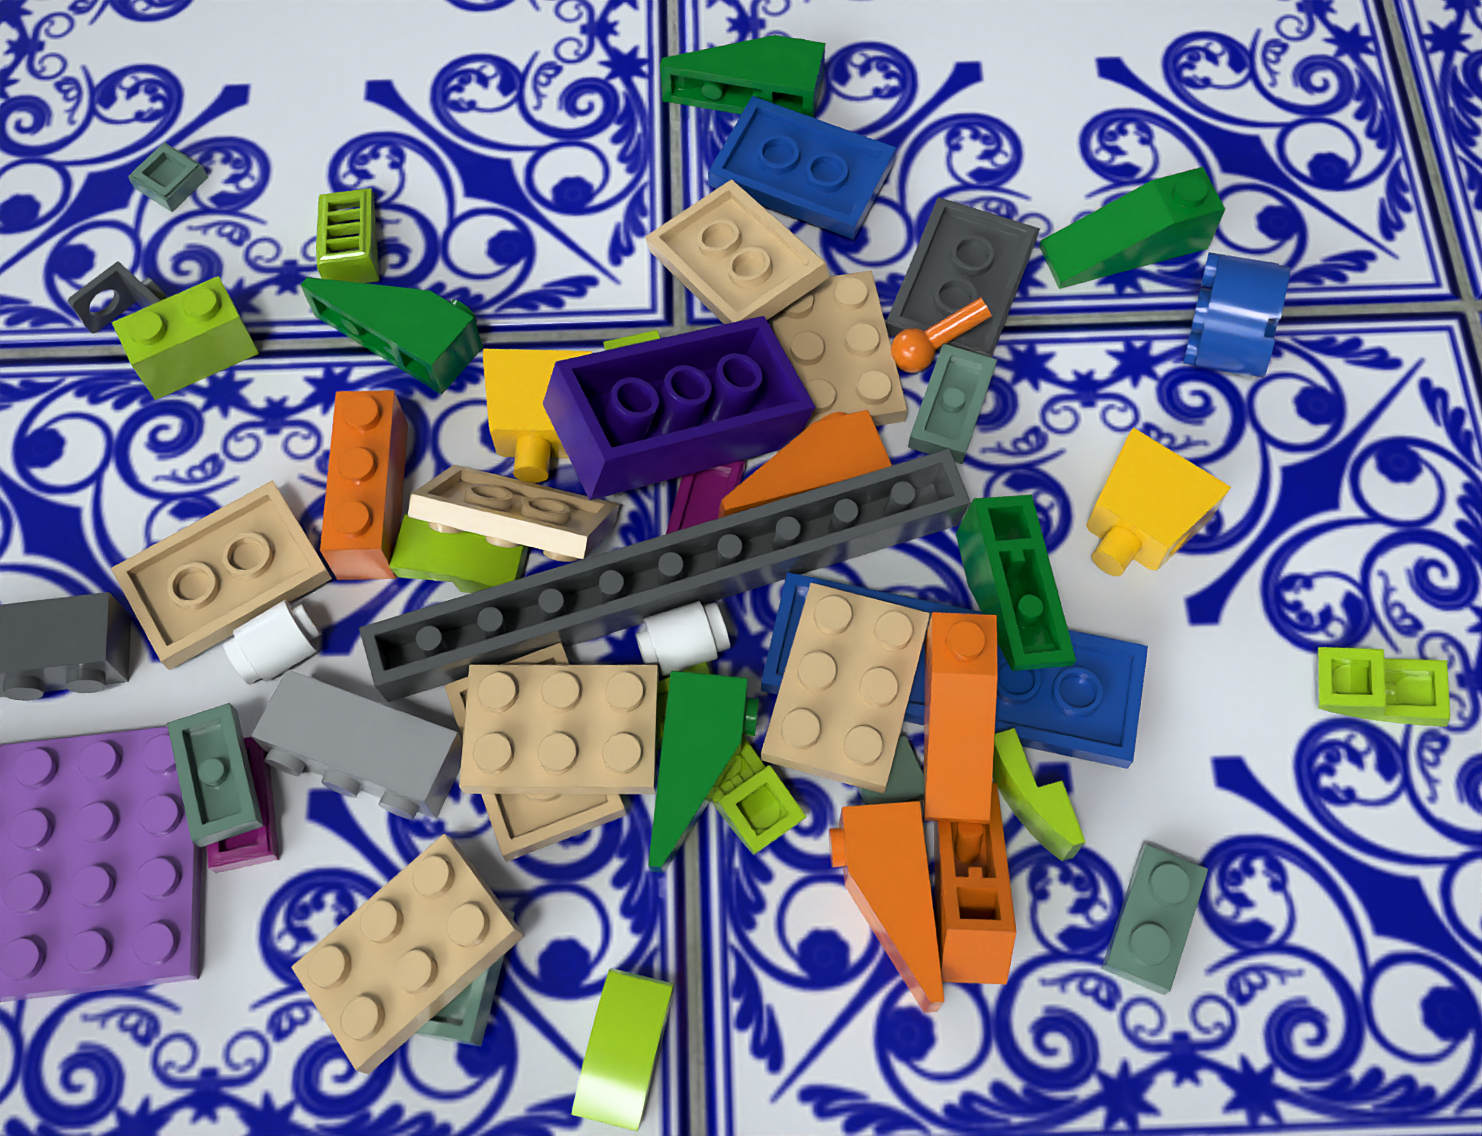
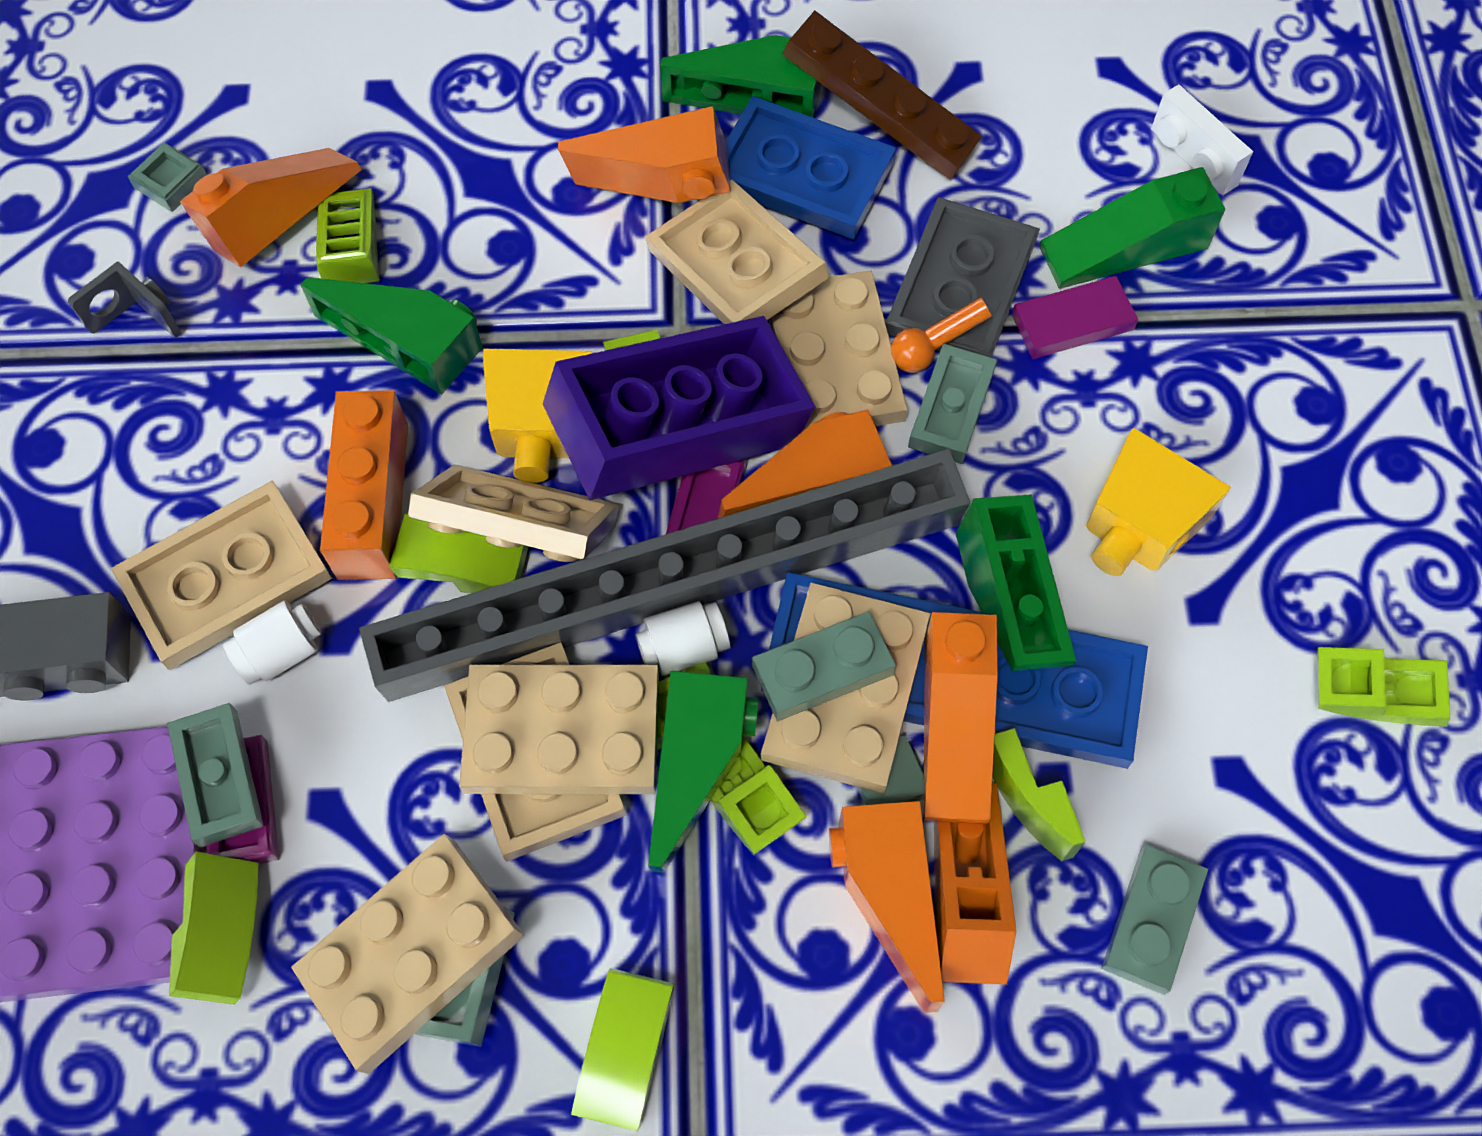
lime brick [111,276,259,400] -> none
light grey brick [251,669,463,820] -> none
blue brick [1183,252,1291,378] -> none
none -> lime slope [169,851,259,1005]
none -> orange slope [180,148,362,267]
none -> orange slope [558,106,731,203]
none -> sand green plate [752,611,896,722]
none -> reddish brown plate [782,10,982,180]
none -> magenta tile [1012,276,1139,359]
none -> white plate [1151,84,1253,196]

